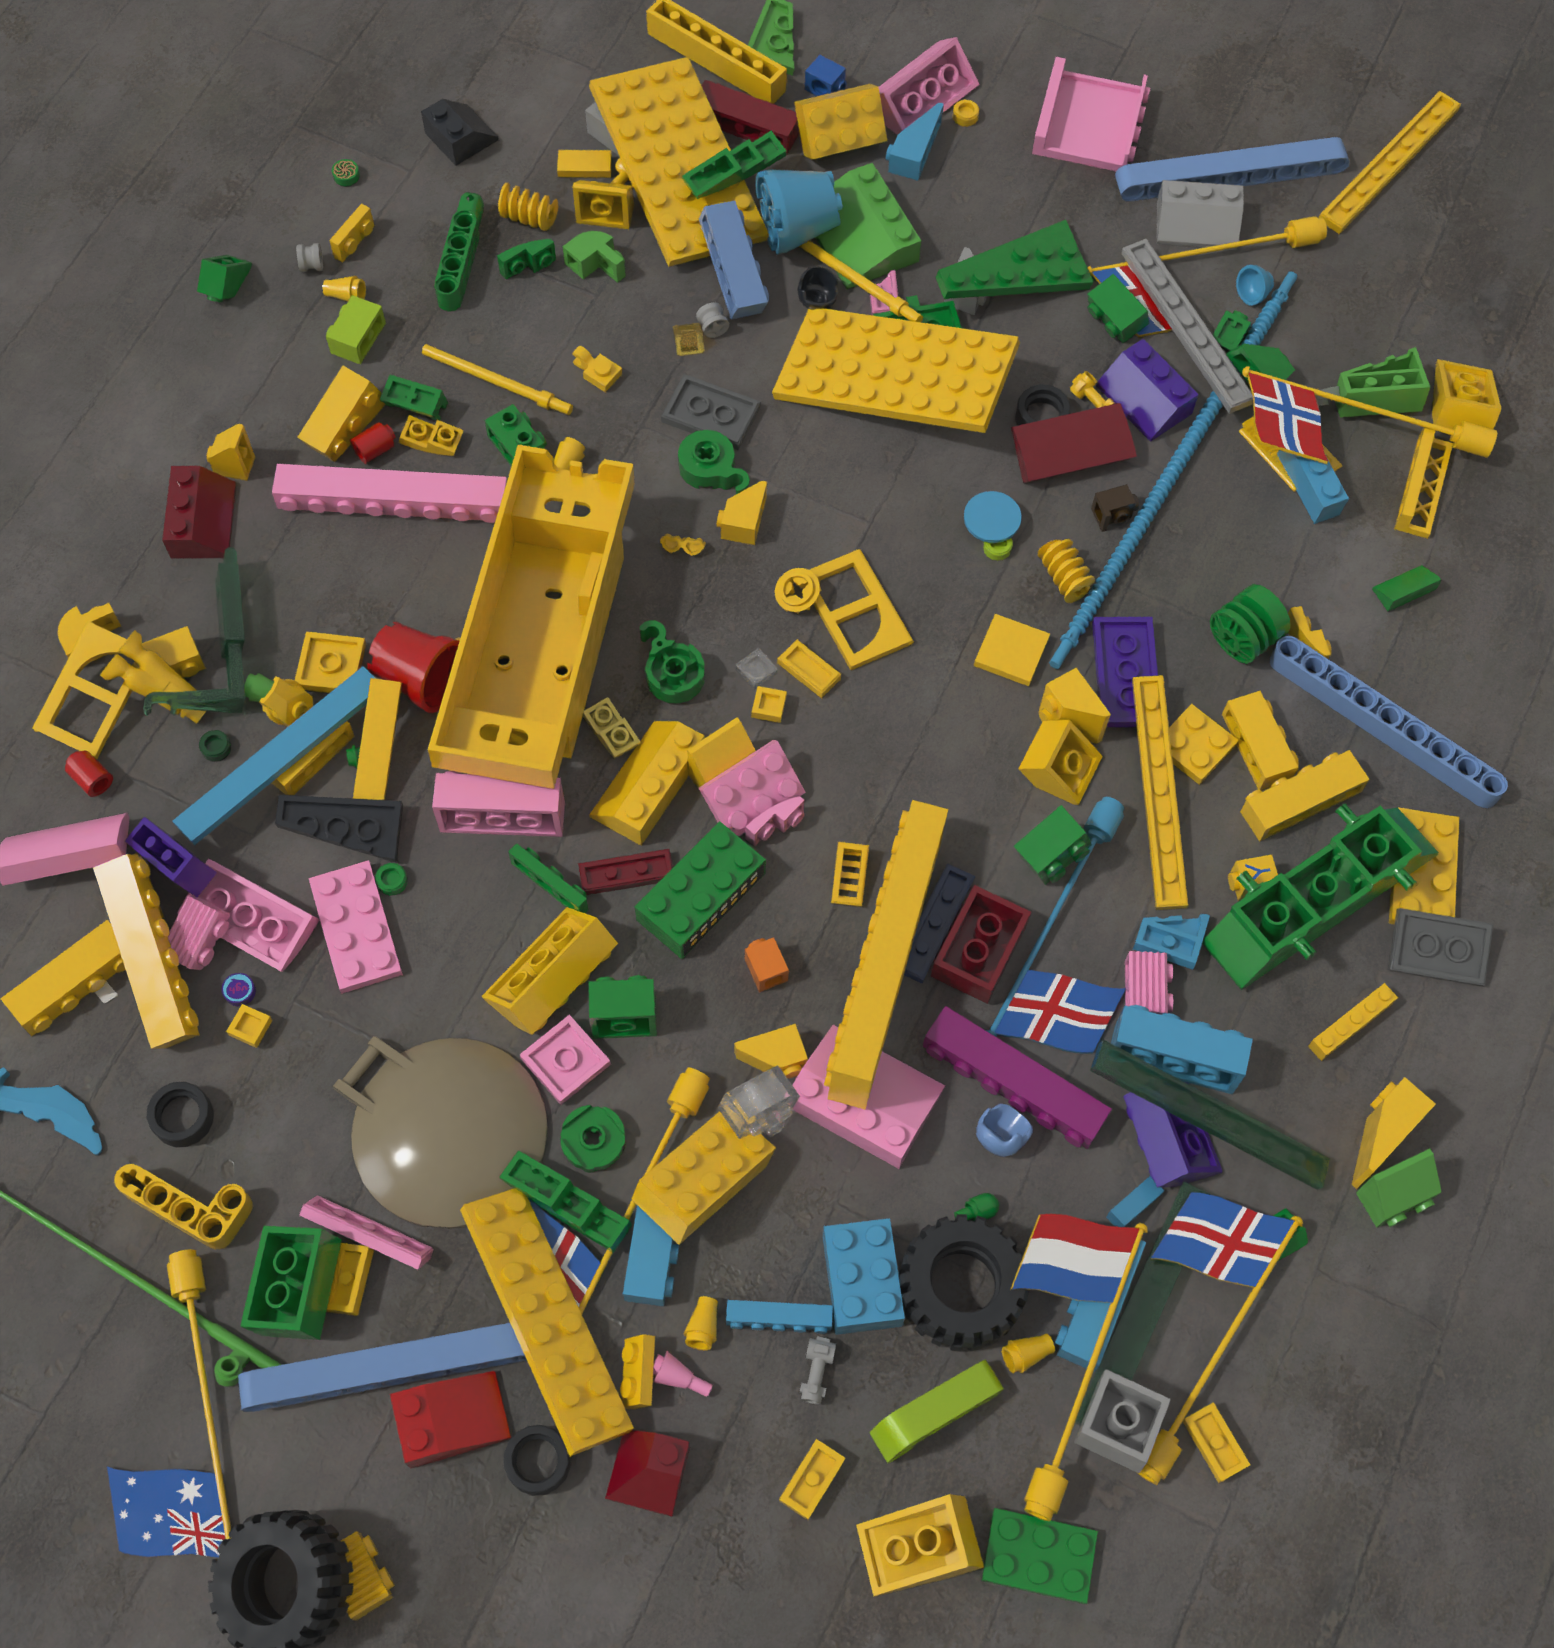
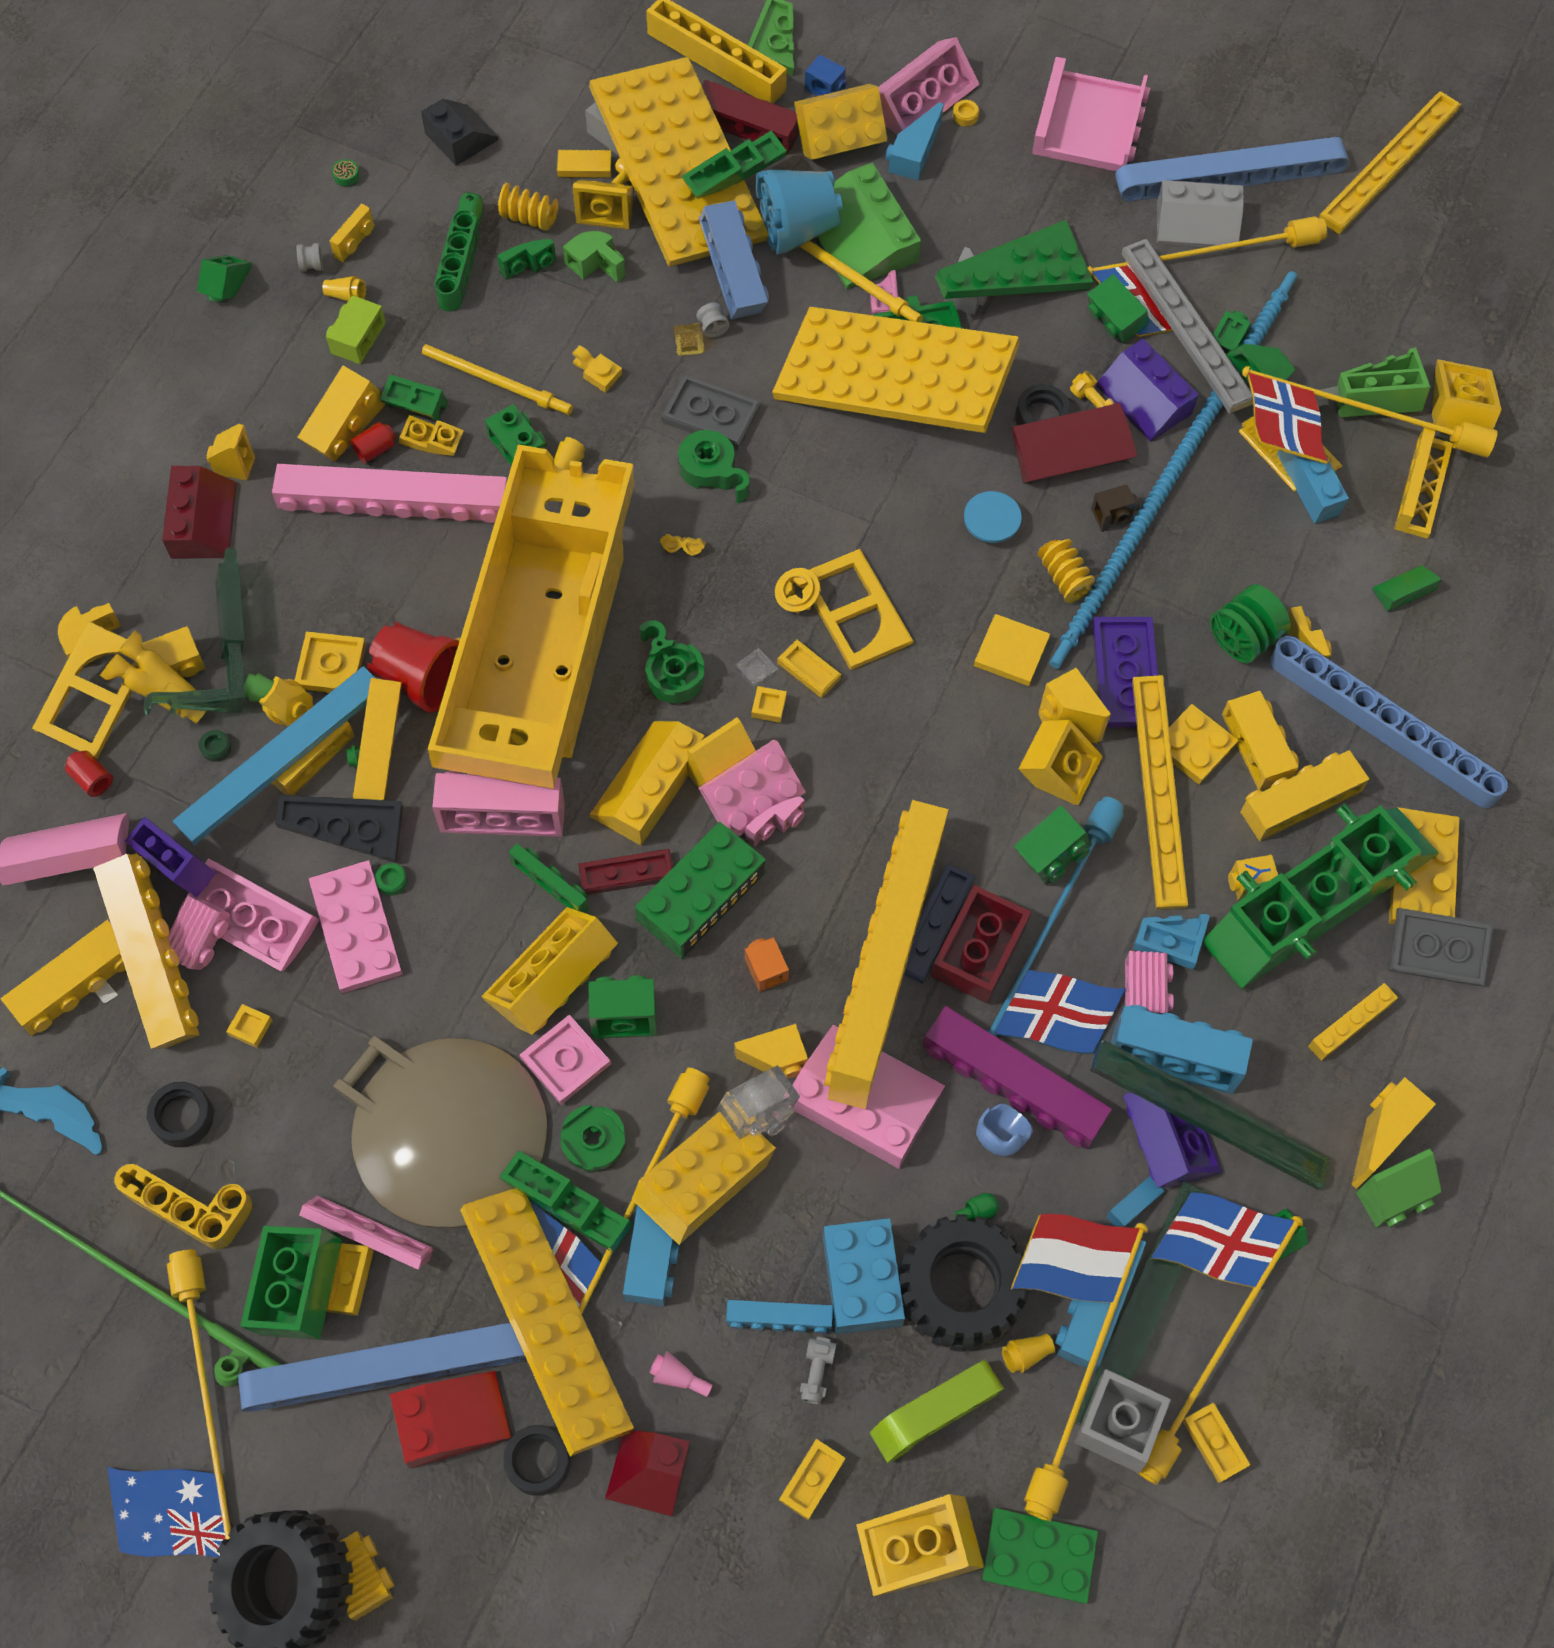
dark purple tile [222,973,256,1006] -> none
light yellow slope [583,697,641,759] -> none
yellow plate [620,1334,655,1410] -> none
yellow cone [683,1296,718,1350] -> none
yellow slope [717,481,767,545] -> none
black hair [797,266,839,310] -> none
yellow slope [831,842,869,907] -> none
lime tile [983,538,1013,561] -> none
dark azure piece [1236,265,1274,305] -> none

